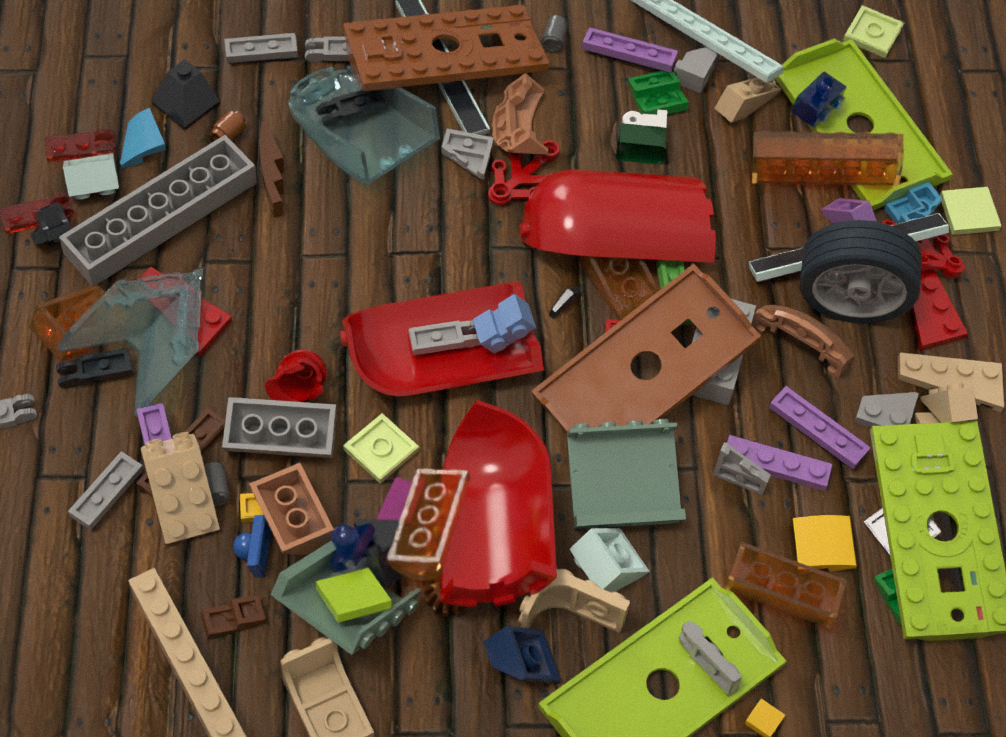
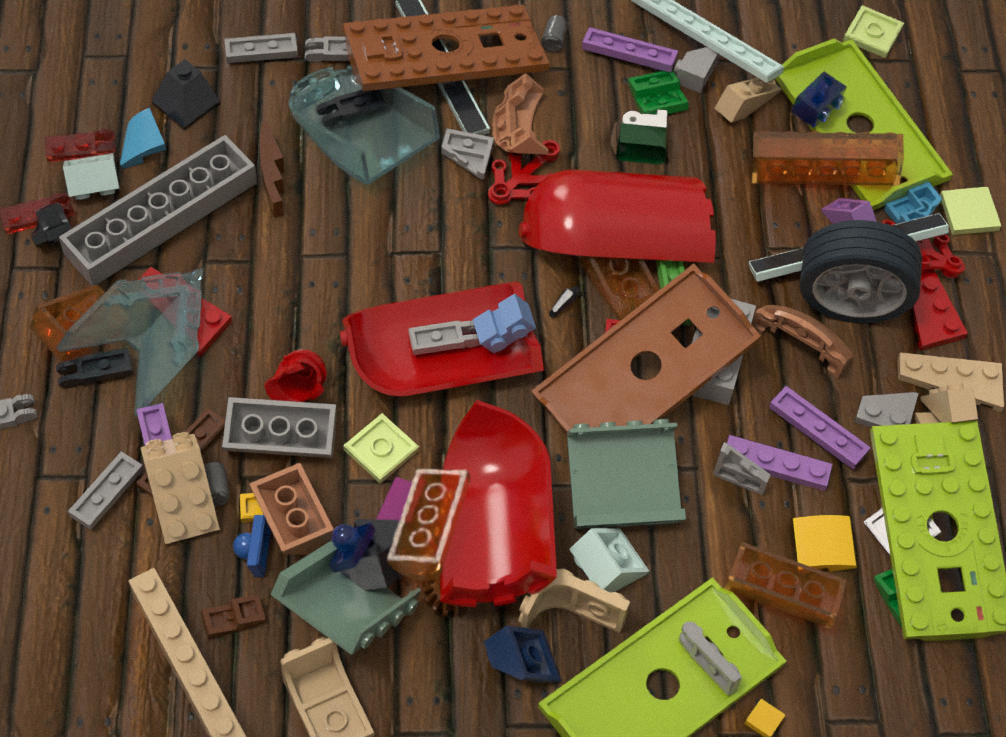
dark orange brick [210,111,246,141] -> none
lime tile [316,568,392,623] -> none

